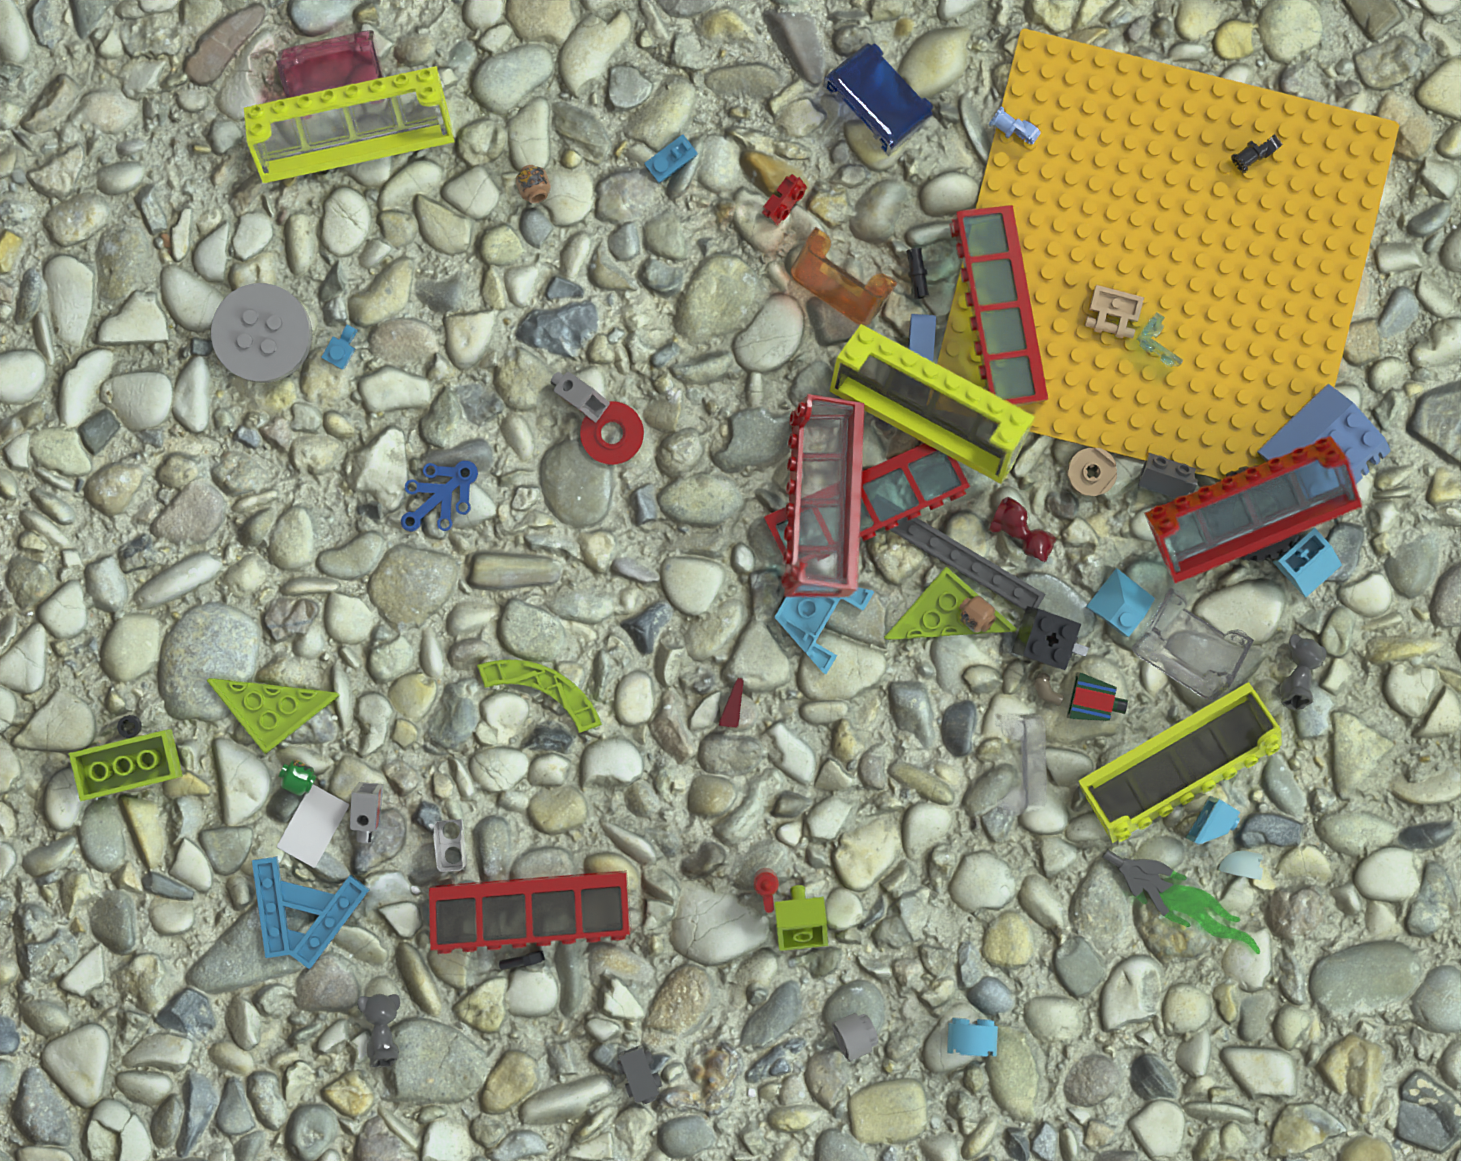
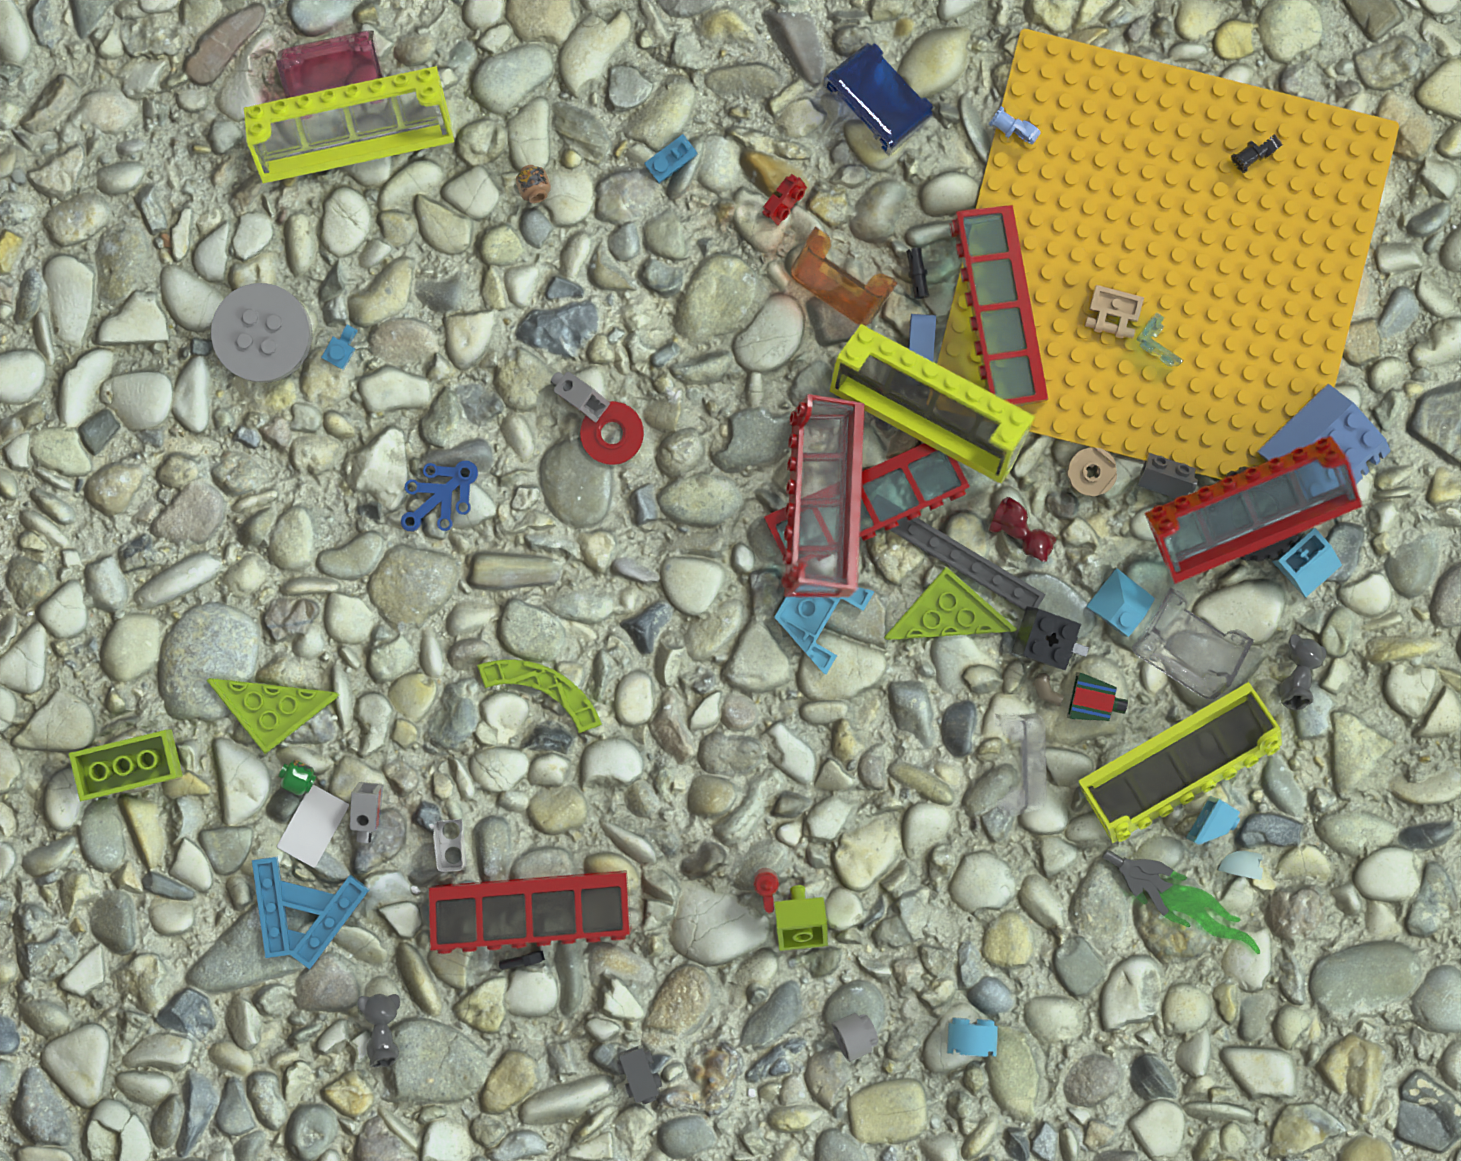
black bush [117,715,142,738] -> none
dark red slope [719,678,744,728] -> none
medium nougat head [959,596,996,632] -> none

